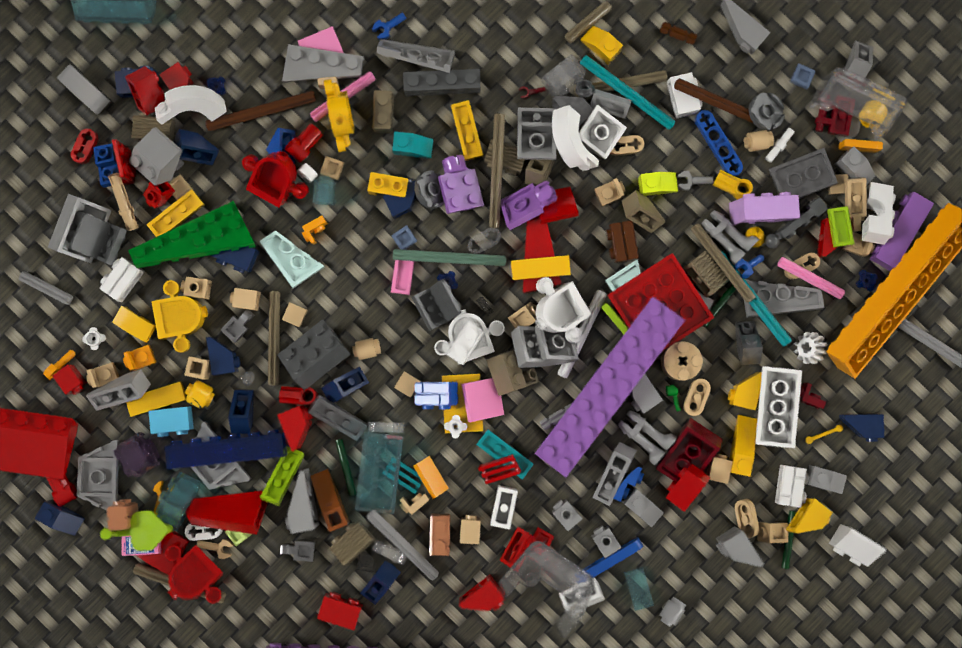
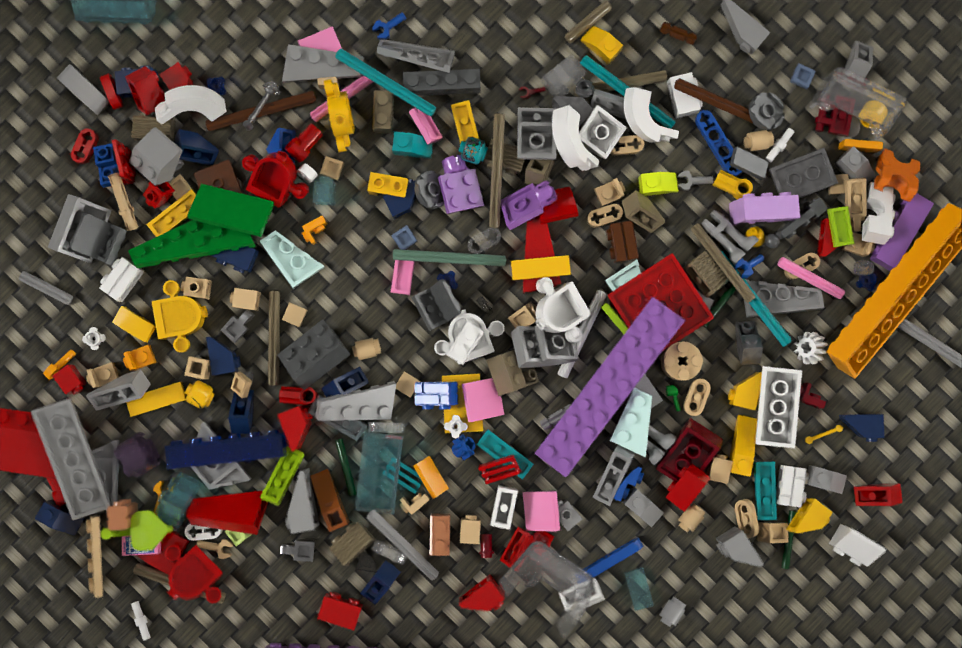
medium azure brick [149,406,194,437] -> none
light grey brick [591,525,621,558] -> none
none -> light grey plate [31,398,112,520]
none -> tan plate [86,514,103,597]
none -> red beam [100,73,124,110]
none -> white bar [131,601,151,641]
none -> green tile [187,184,274,237]
none -> reddish brown plate [193,159,243,194]
none -> tan tile [231,371,252,398]
none -> flat silver piece [243,81,280,131]
none -> light grey wing [315,381,396,421]
none -> teal axle [335,49,436,116]
none -> bright pink tile [409,108,443,145]
none -> blue gear [452,434,475,460]
none -> teal head [458,137,488,164]
none -> dark red pin [479,534,494,558]
none -> bright pink tile [523,491,560,531]
none -> tan beam [587,204,623,228]
none -> light aqua wing [610,387,652,457]
none -> white arch [624,87,679,143]
none -> tan brick [678,503,706,533]
none -> tile [730,147,768,180]
none -> teal plate [754,461,777,520]
none -> clear tile [854,260,874,275]
none -> red slope [854,483,903,506]
none -> orange piece [874,148,920,202]

